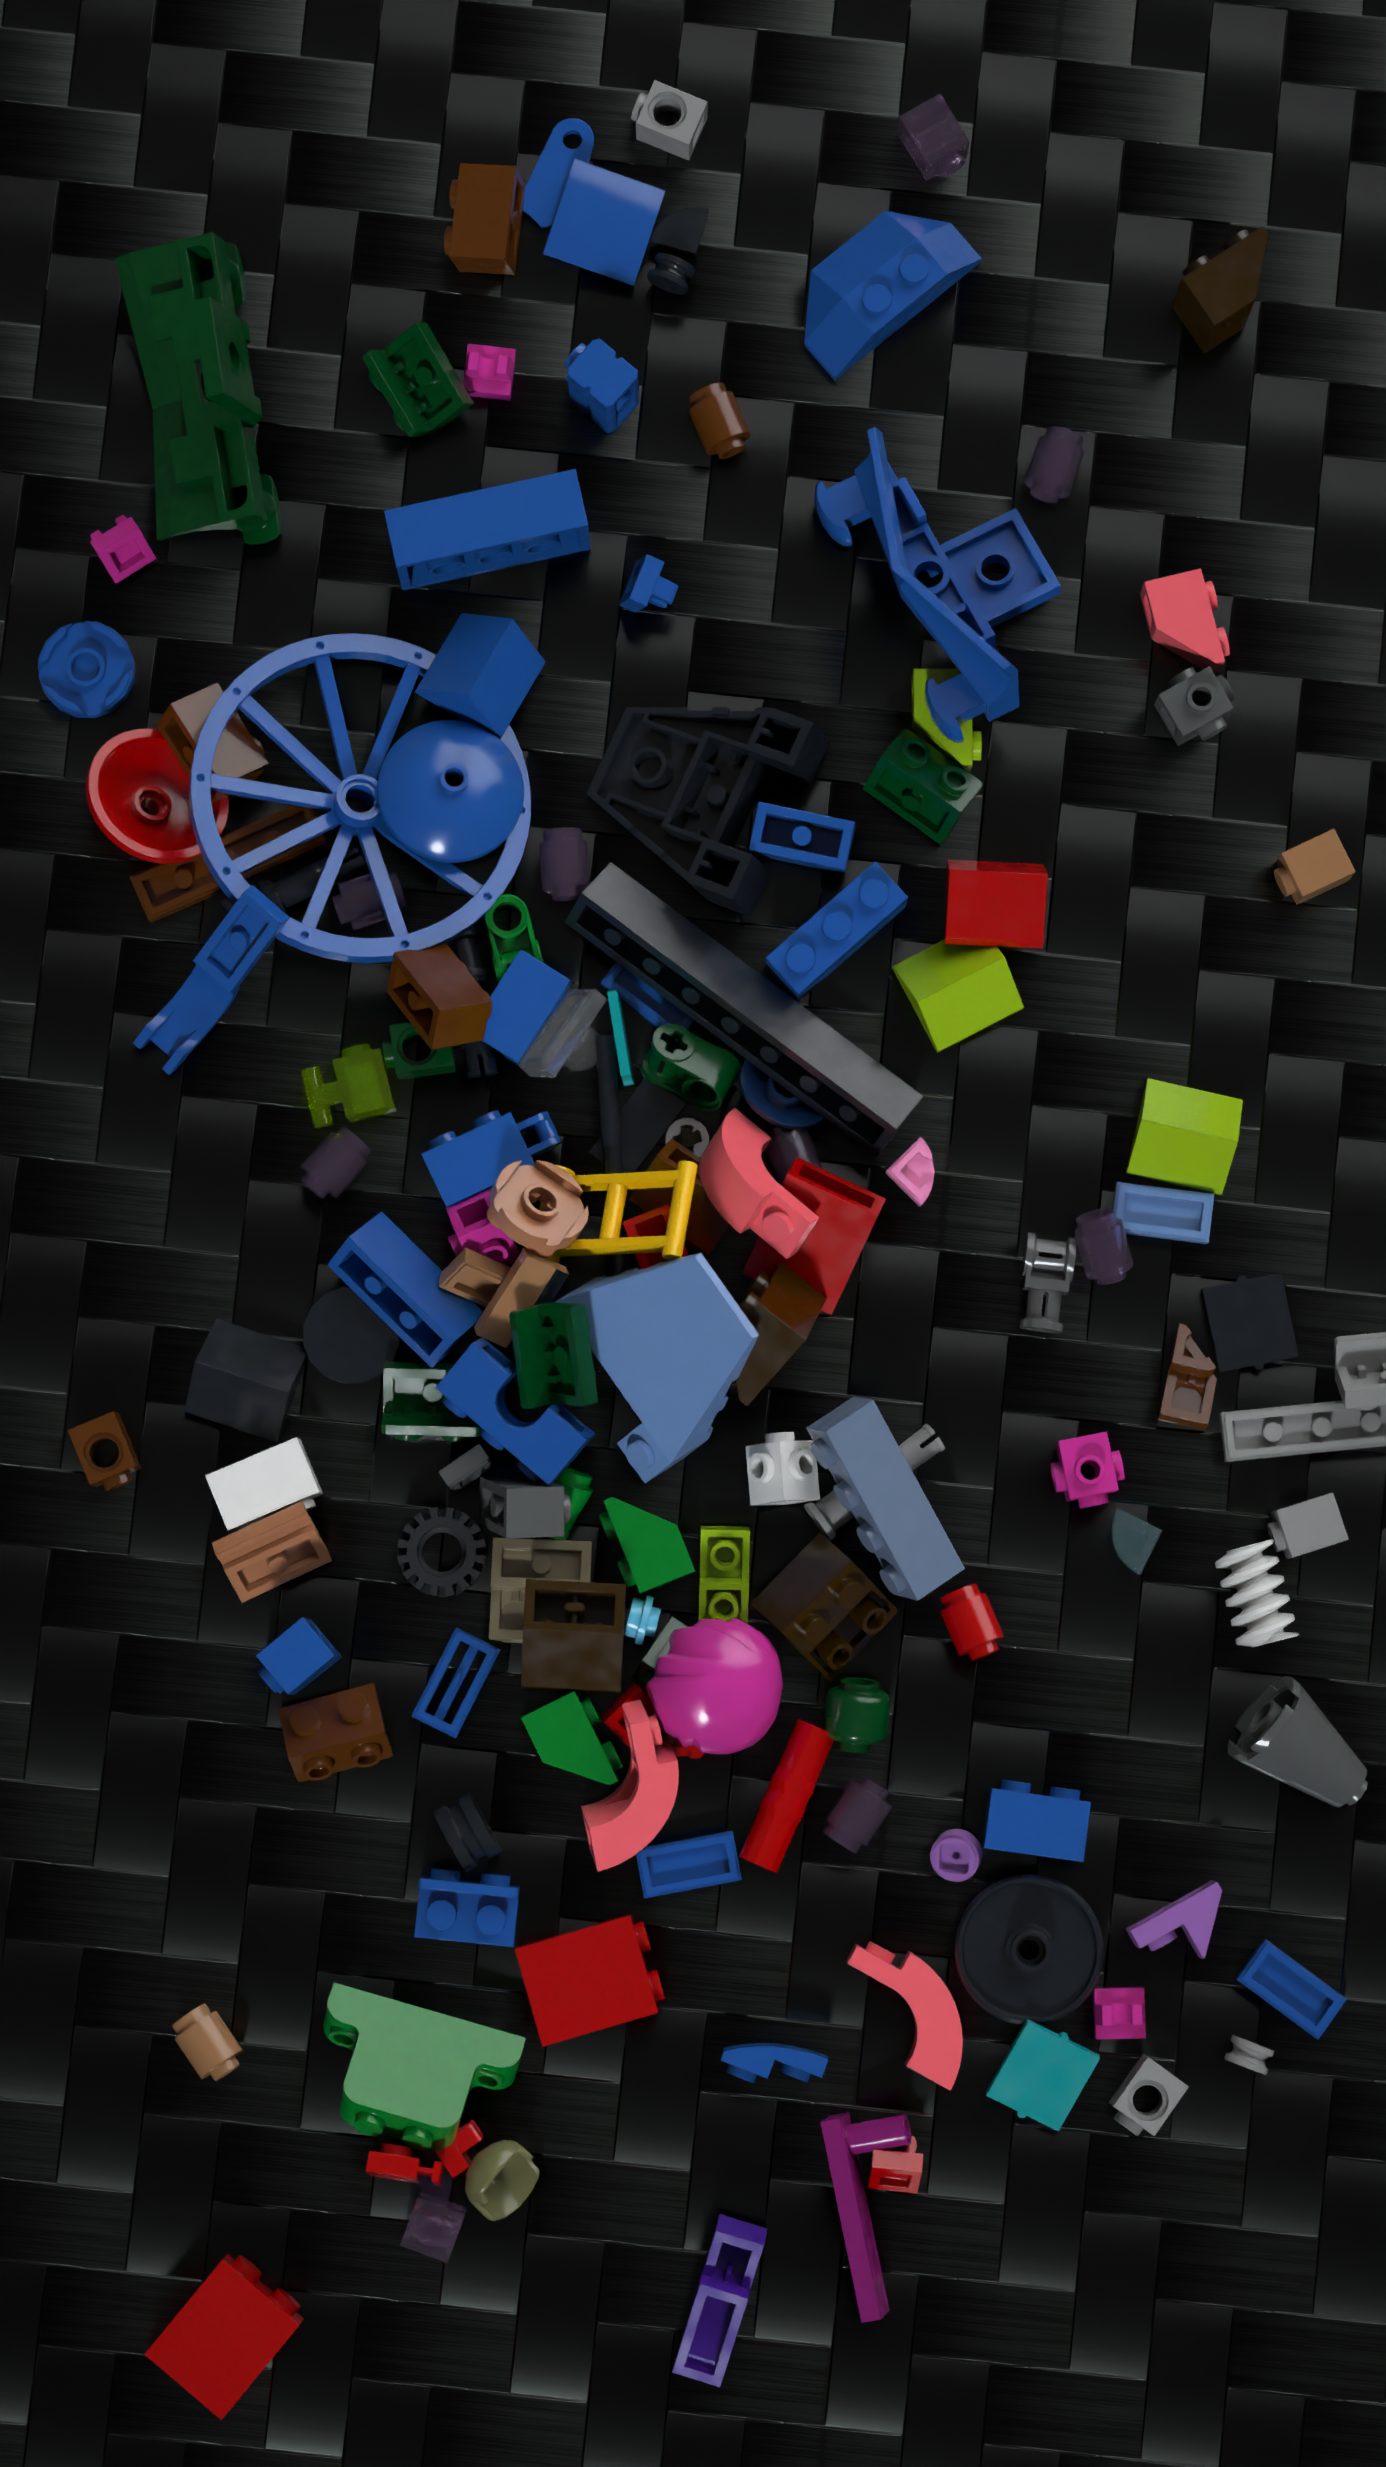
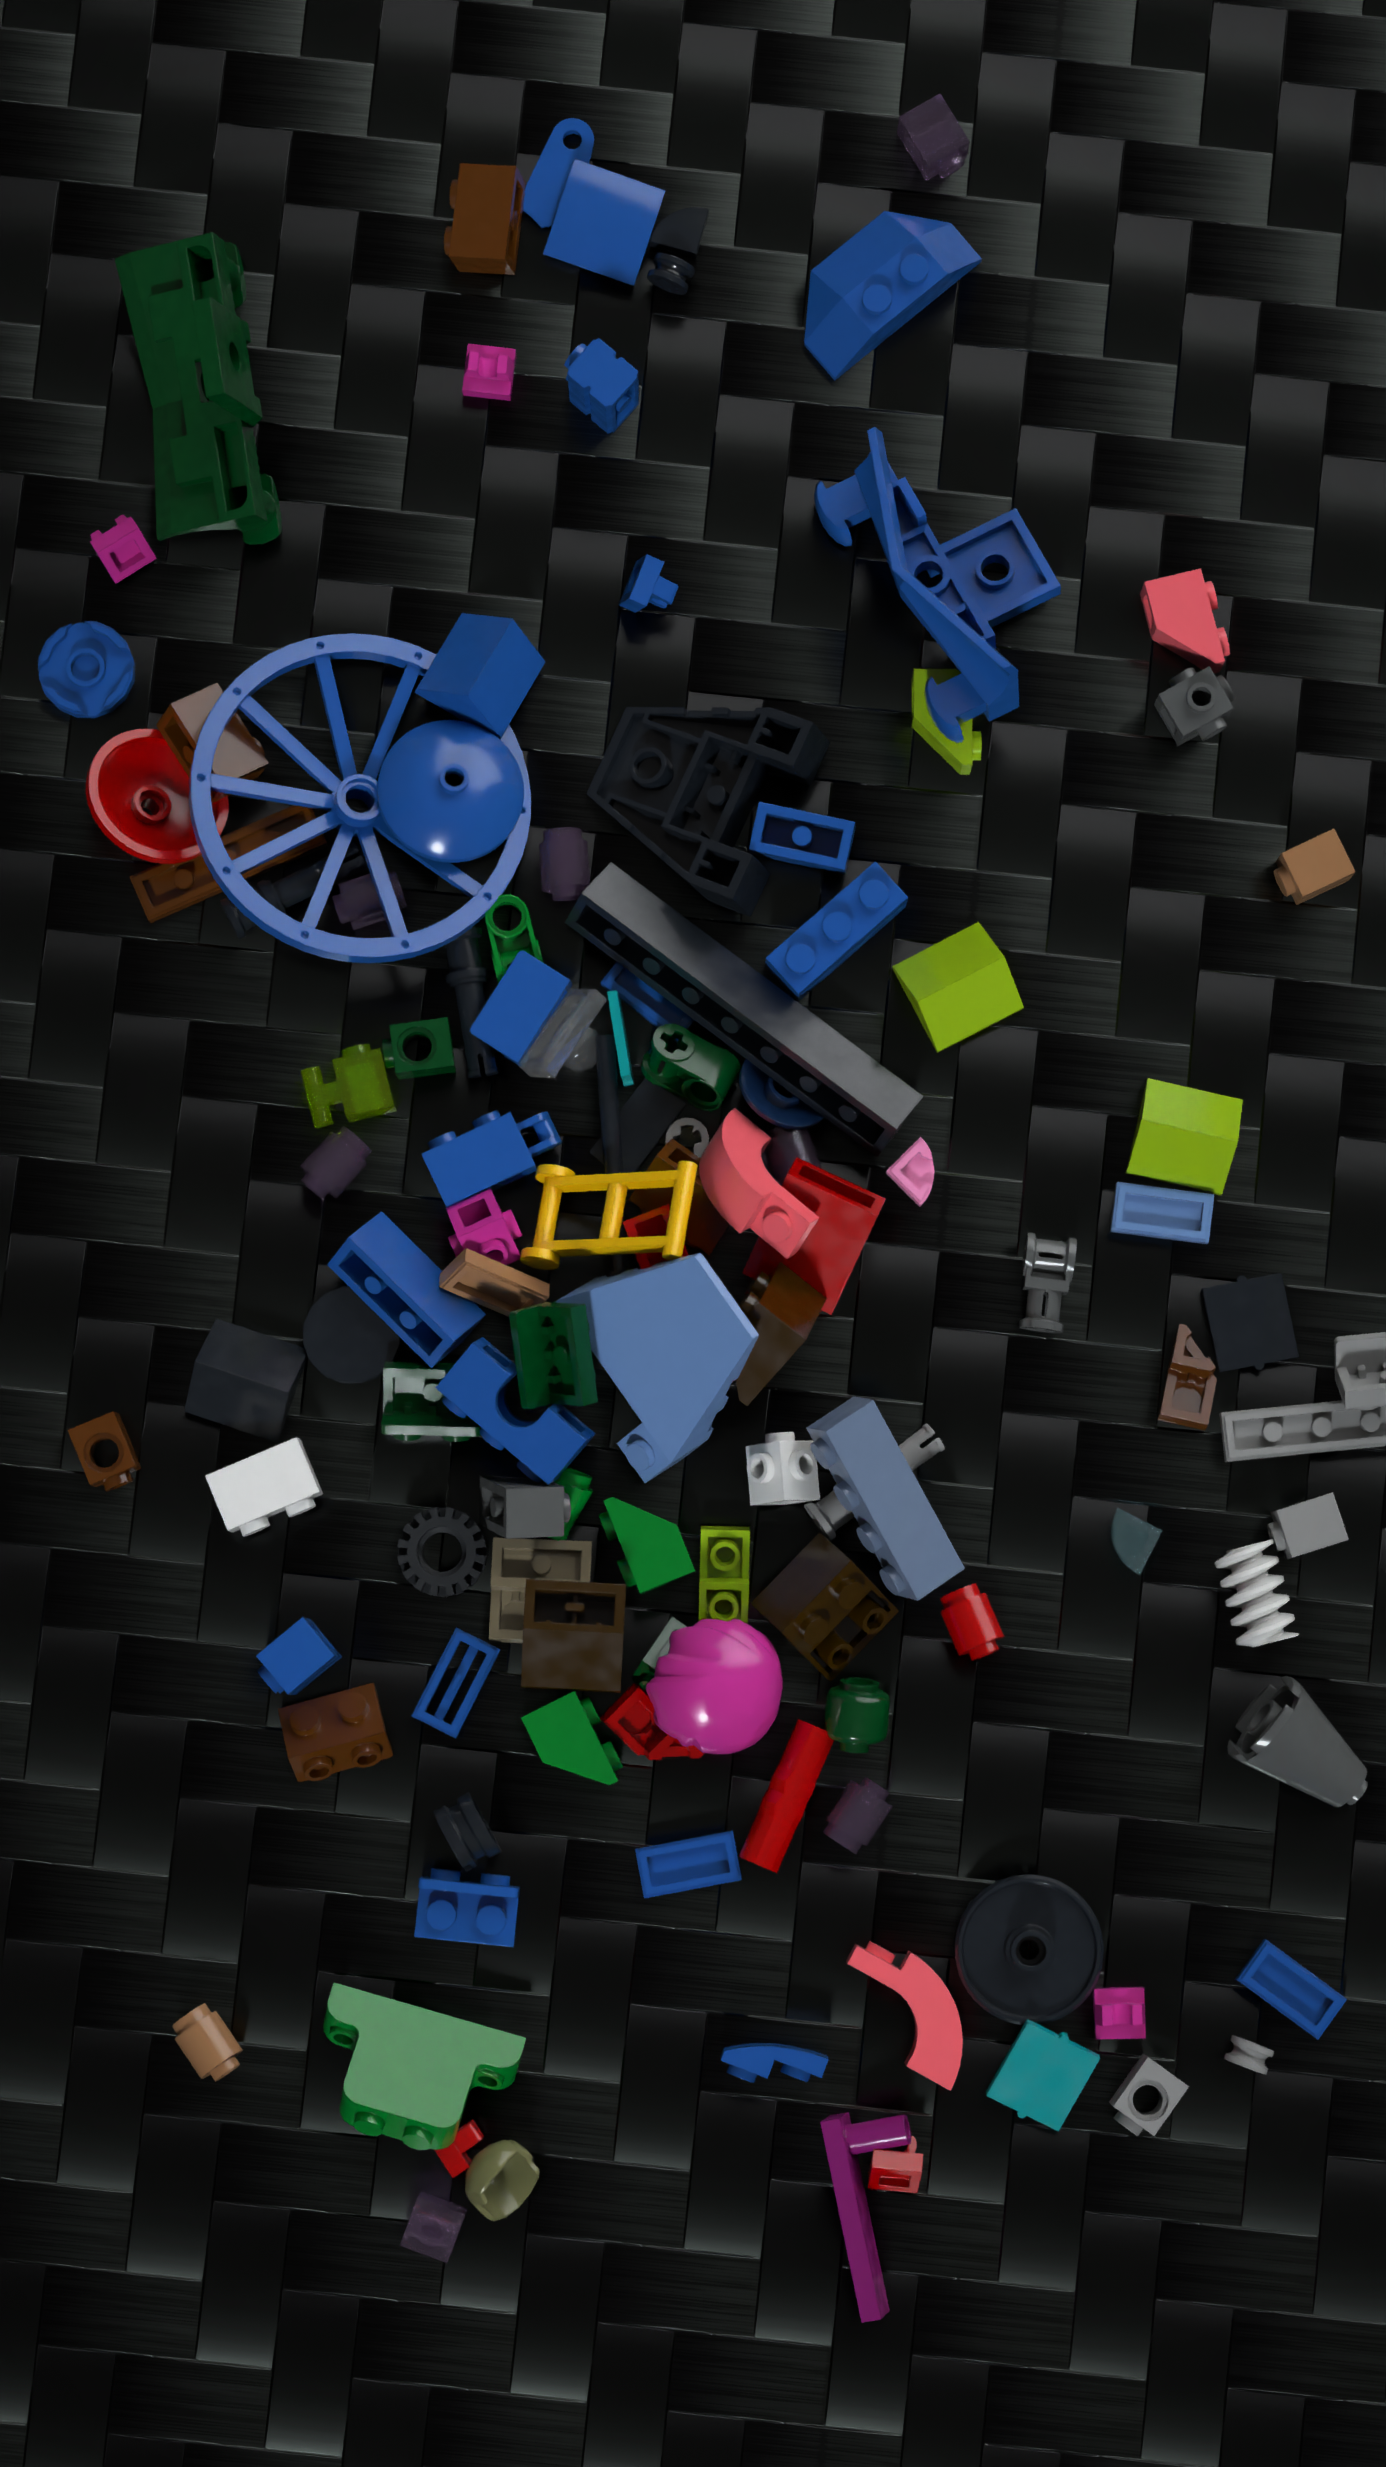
blue piece [133,885,290,1075] -> none
red brick [144,2254,304,2420] -> none
nougat plate [212,1501,332,1603] -> none
dark green bracket [362,322,474,437] -> none
red plate [366,2143,445,2187] -> none
blue brick [384,469,590,591] -> none
reddish brown brick [386,943,492,1050] -> none
dark grey tile [439,1444,494,1493] -> none
medium nougat tile [474,1248,569,1351] -> none
nougat plate [487,1160,589,1257] -> none
red brick [515,1913,665,2047] -> none
coral arch [581,1699,679,1872] -> none
medium azure plate [624,1595,661,1645] -> none
light grey brick [631,80,708,160] -> none
dark purple slope [672,2214,767,2387] -> none
reddish brown brick [688,383,751,459] -> none
dark green bracket [863,729,983,845] -> none
medium lavender tile [930,1829,982,1882] -> none
red slope [945,859,1048,949] -> none
blue brick [981,1779,1091,1862] -> none
clear purple brick [1024,426,1084,503] -> none
dark pink brick [1050,1431,1125,1508] -> none
clear purple brick [1074,1208,1134,1285] -> none
medium lavender slope [1126,1880,1222,1959] -> none
dark brown slope [1172,226,1269,354] -> none

